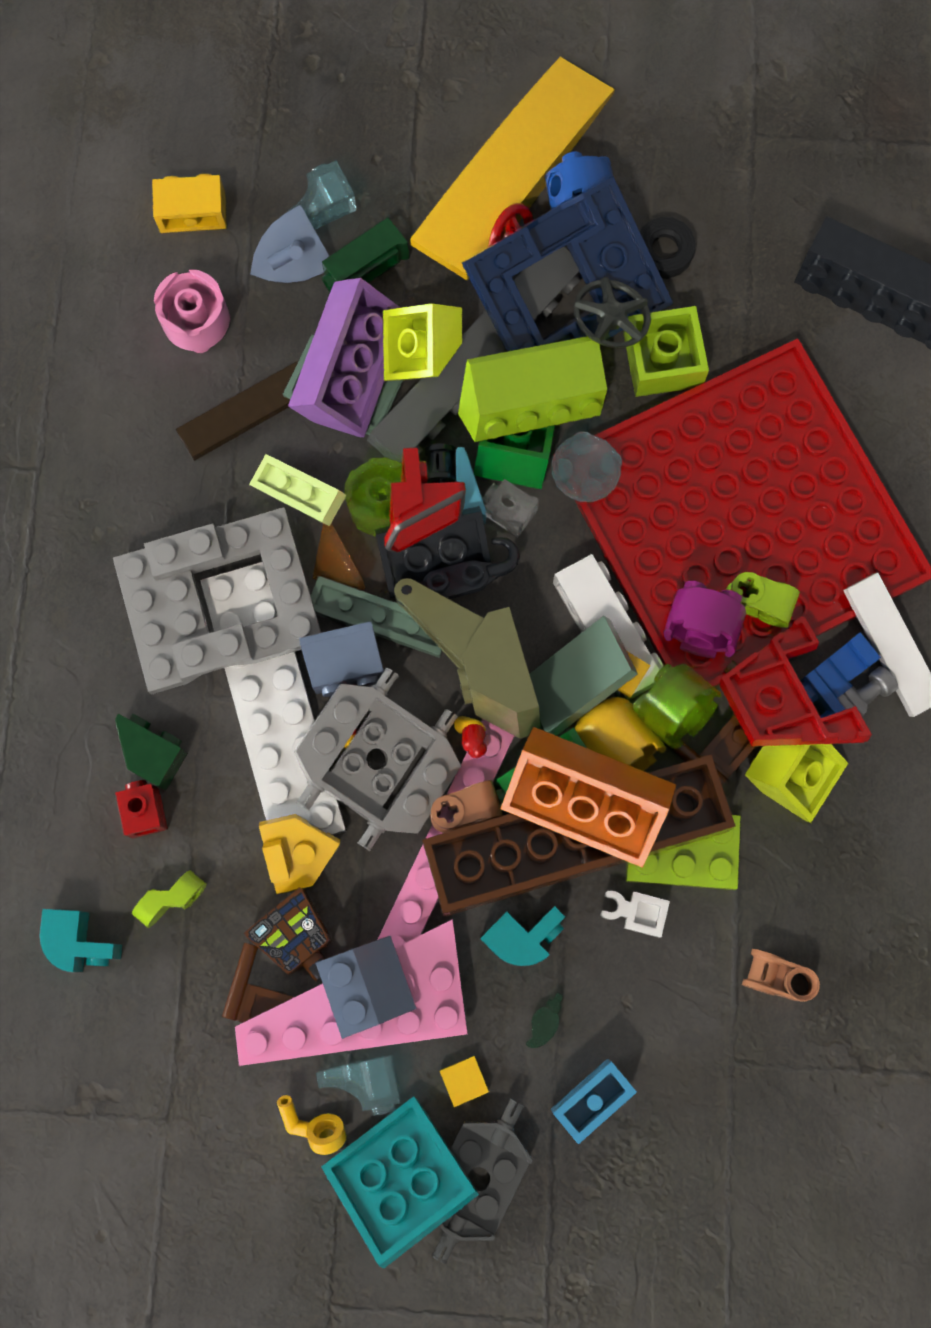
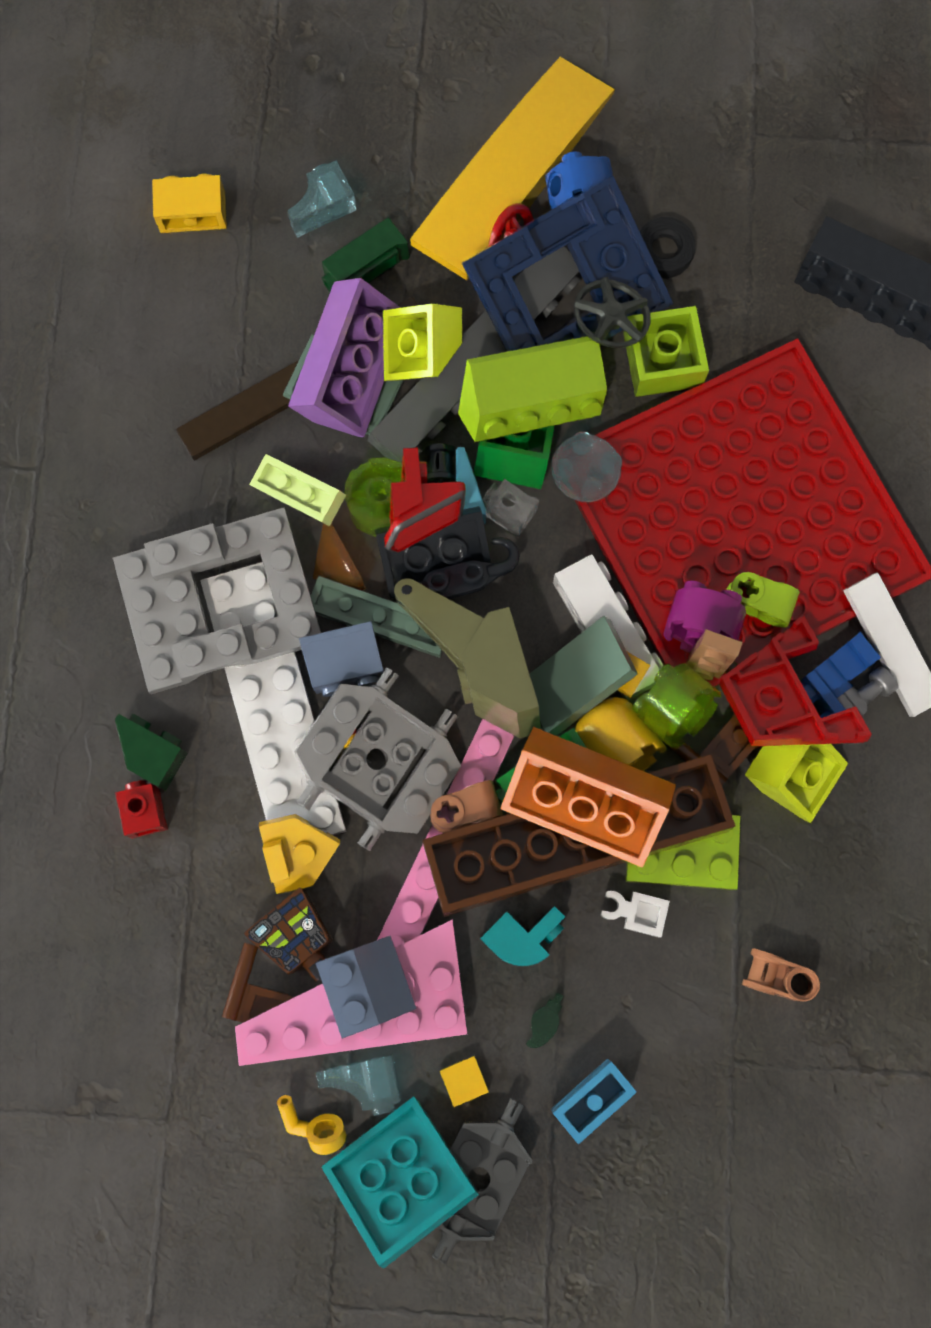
teal brick [40,909,123,972] -> none
lime piece [132,870,207,928] -> none
bright pink brick [154,270,230,353] -> none
sand blue shield [250,204,329,283] -> none
red arm [454,716,488,758] -> none
none -> medium nougat plate [685,629,743,680]

